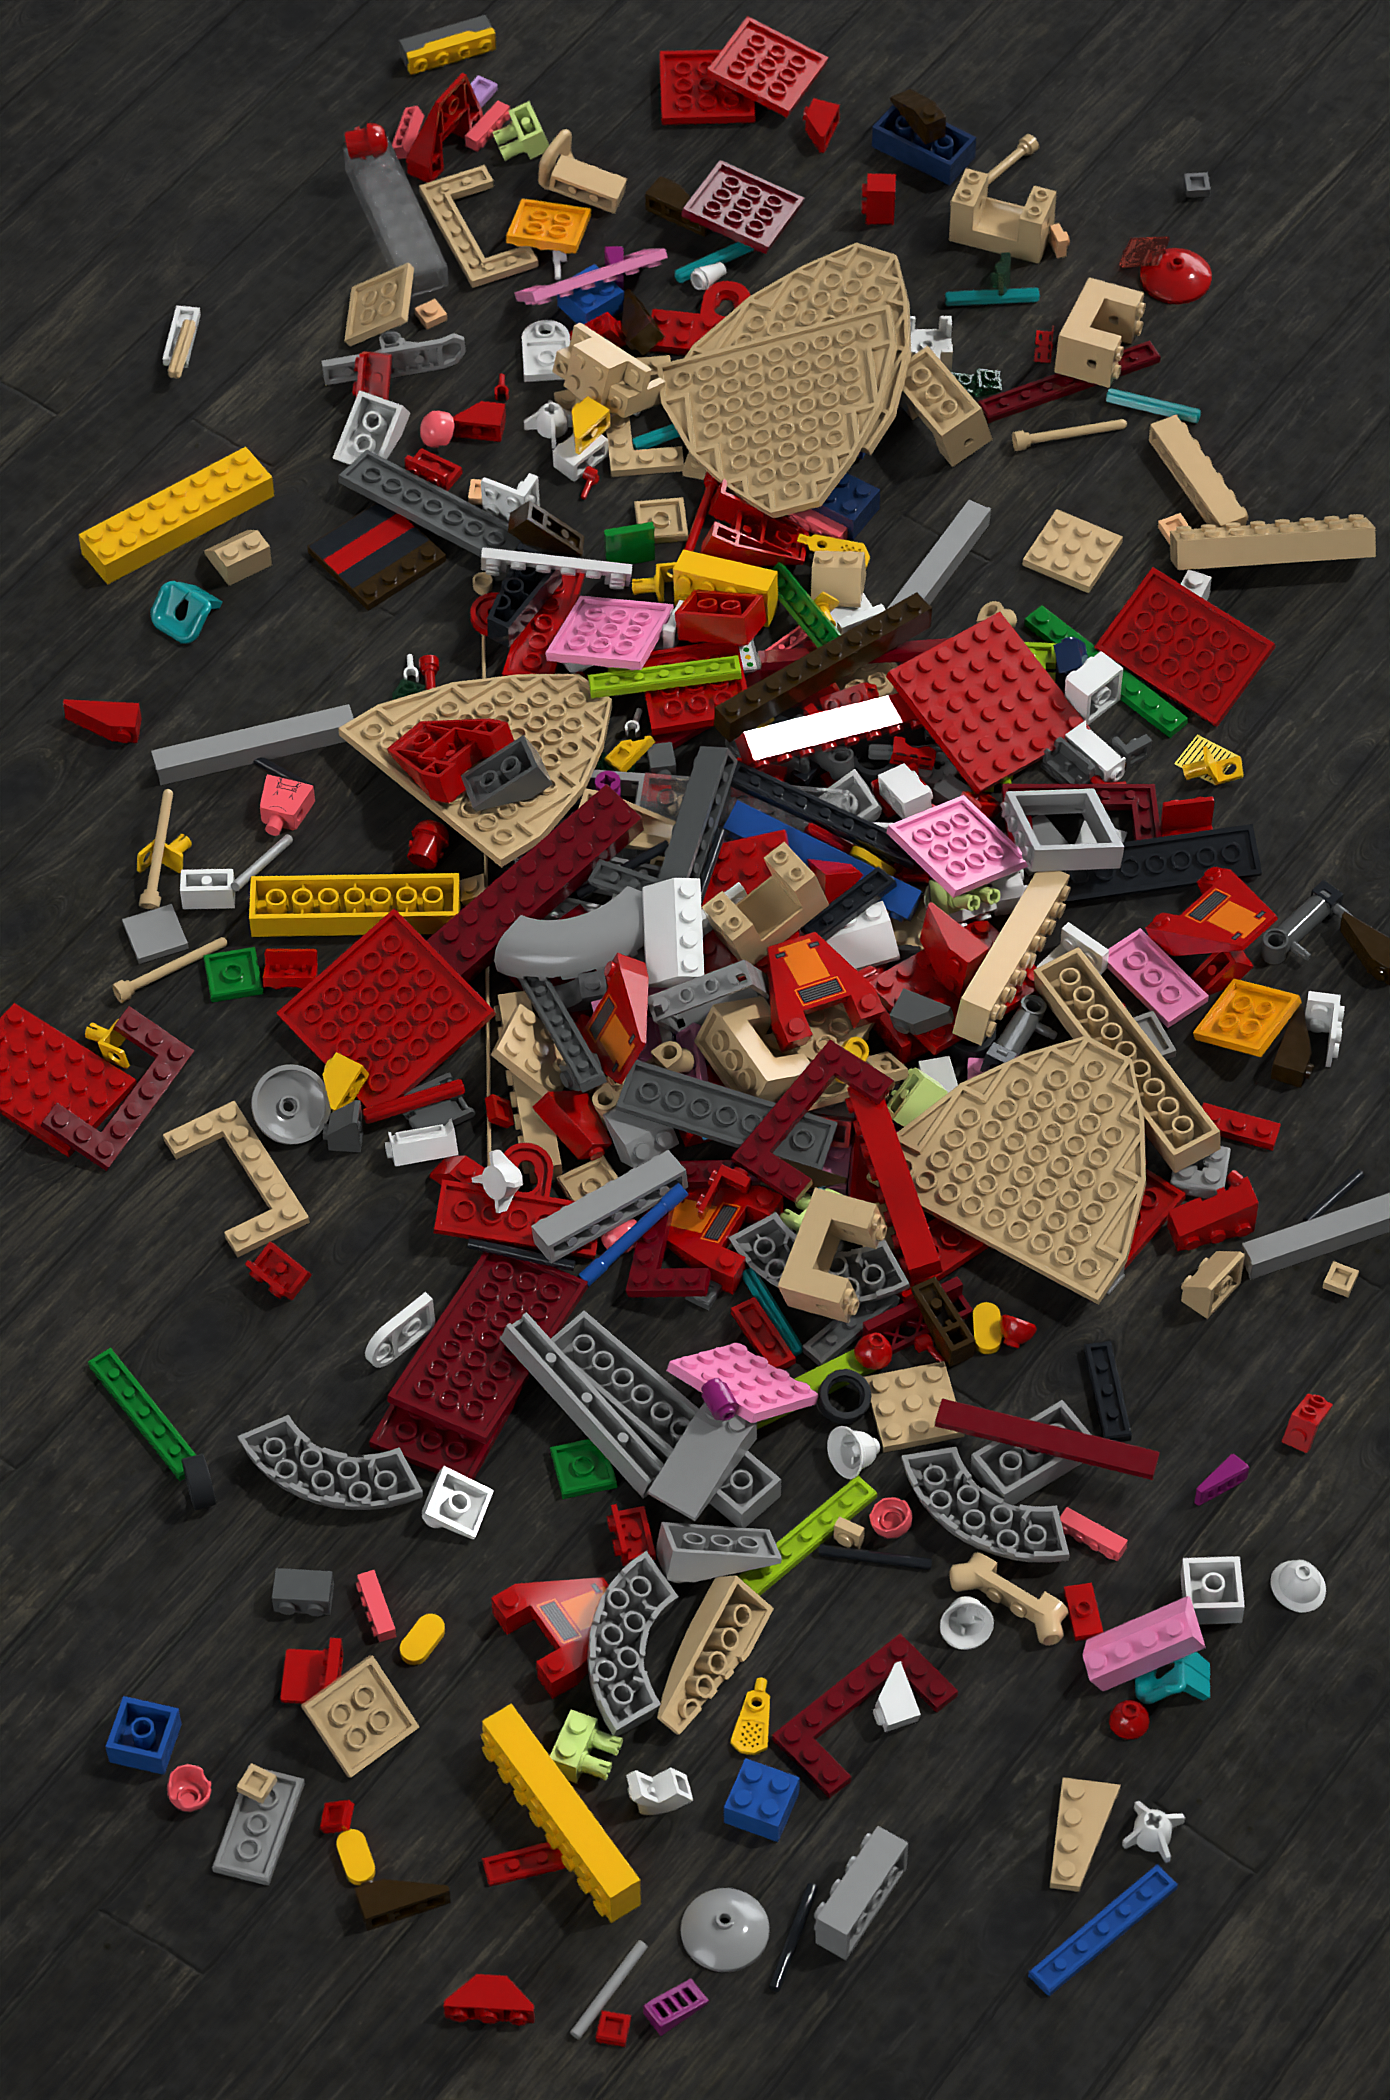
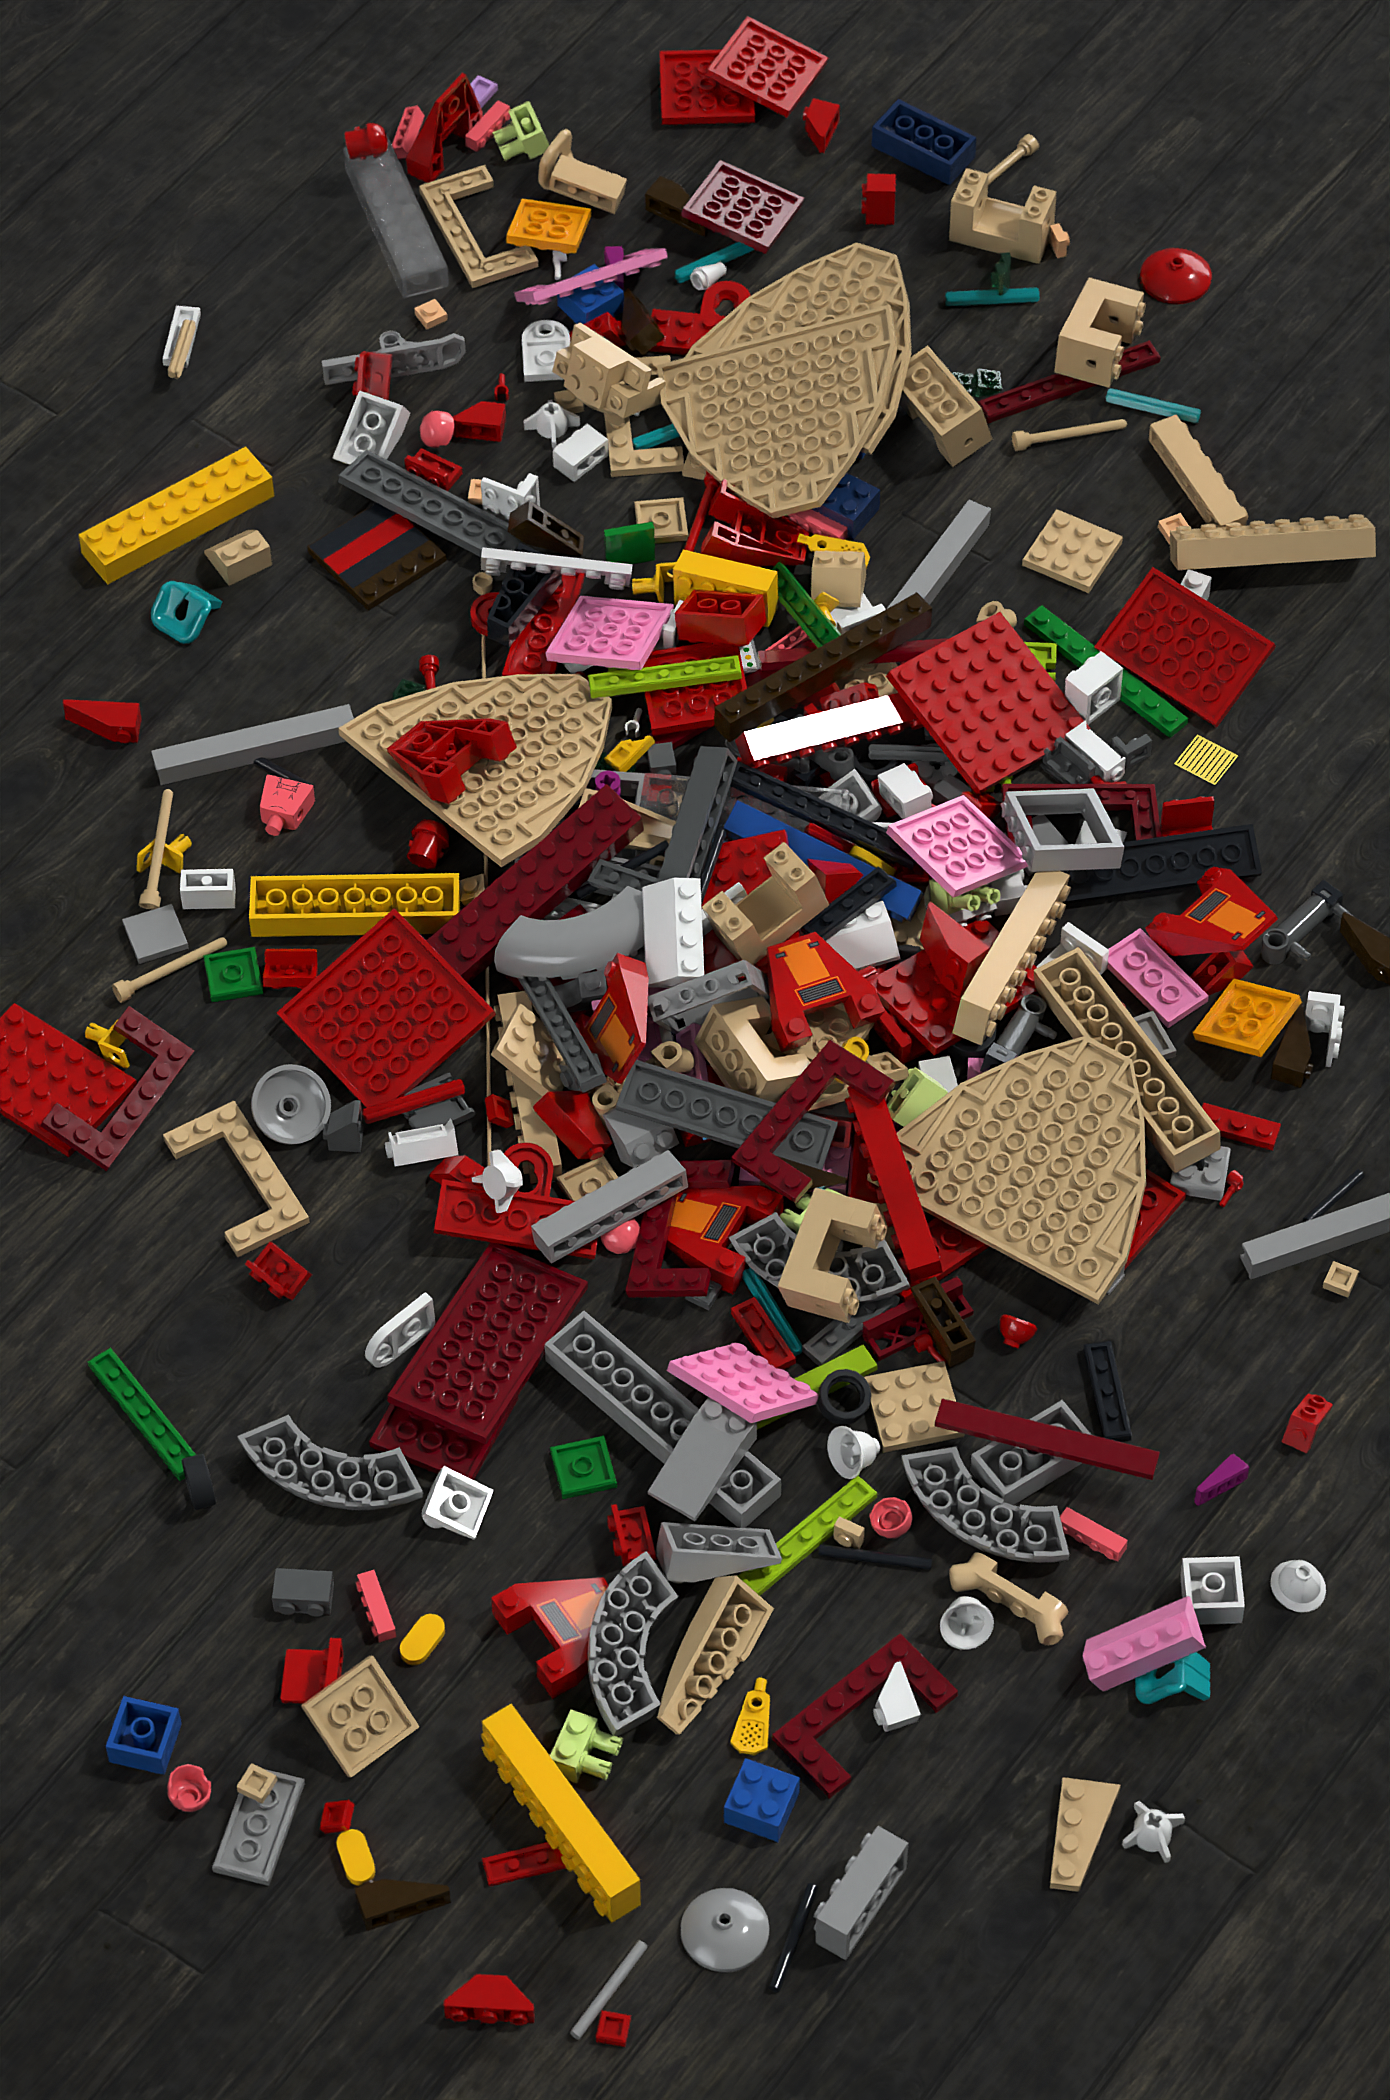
light grey bar [231,834,293,891] -> none
yellow slope [322,1052,369,1112] -> none
tan plate [344,262,414,346] -> none
yellow piece [399,15,496,75] -> none
white hand [403,654,419,683] -> none
dark grey slope [461,735,553,811] -> none
black bar [467,1238,576,1271] -> none
light grey tile [500,1312,664,1498] -> none
yellow slope [571,396,610,455] -> none
blue piece [578,1183,689,1286] -> none
red hand [580,466,599,500] -> none
white brick [626,1768,693,1815] -> none
magenta slope [643,1979,709,2036] -> none
red bracket [695,1164,752,1219] -> none
magenta brick [701,1378,739,1421] -> none
red brick [854,1333,892,1370] -> none
dark grey slope [889,988,954,1035] -> none
dark brown slope [890,89,946,145] -> none
red piece [890,736,936,771] -> none
white panel [910,316,953,372] -> none
yellow tile [973,1302,1002,1354] -> none
blue tile [1028,1864,1178,1997] -> none
red piece [1034,326,1054,363] -> none
dark blue brick [1053,637,1088,677] -> none
red plate [1063,1583,1103,1641] -> none
red brick [1109,1700,1149,1739] -> none
clear red piece [1119,236,1170,268] -> none
red wedge [1167,1176,1259,1251] -> none
tan slope [1181,1251,1245,1319] -> none
yellow bracket [1182,746,1243,785] -> none
flat silver plate [1184,172,1211,197] -> none

